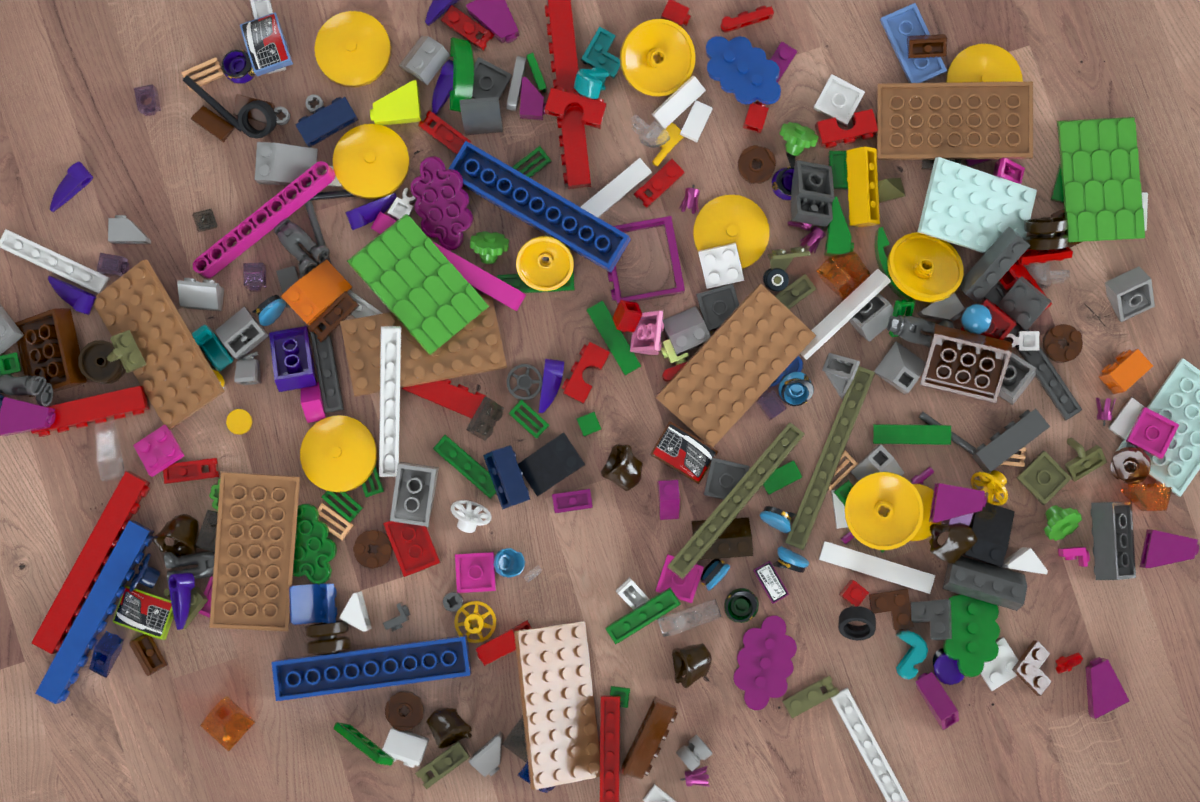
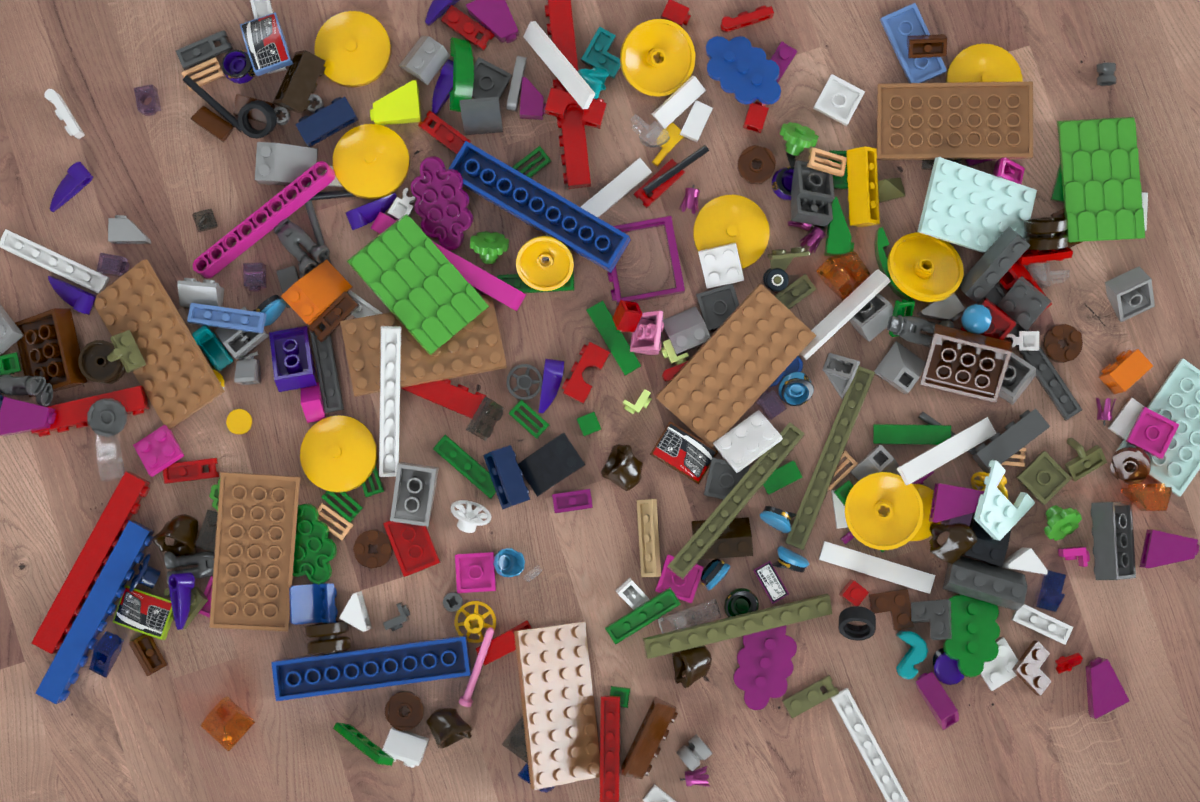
olive plate [415,741,470,789] -> none
light grey slope [468,731,503,777] -> none
green tile [526,53,547,94] -> none
magenta slope [657,480,680,520] -> none
red arch [815,109,878,149] -> none
none -> white plate [45,89,85,139]
none -> dark grey tile [87,398,128,437]
none -> dark grey plate [176,31,233,70]
none -> medium blue plate [187,303,267,334]
none -> dark brown slope [273,50,325,113]
none -> bright pink bar [459,627,494,707]
none -> white tile [523,21,595,109]
none -> yellowish green bracket [622,389,652,414]
none -> tan plate [637,499,661,577]
none -> black bar [643,145,709,194]
none -> olive plate [643,594,832,659]
none -> white plate [713,410,783,473]
none -> light nougat tile [807,147,847,177]
none -> white tile [897,417,996,485]
none -> light aqua wing [974,460,1035,541]
none -> white plate [1011,604,1073,645]
none -> clear blue slope [1036,570,1066,612]
none -> dark grey wheel [1097,63,1116,86]

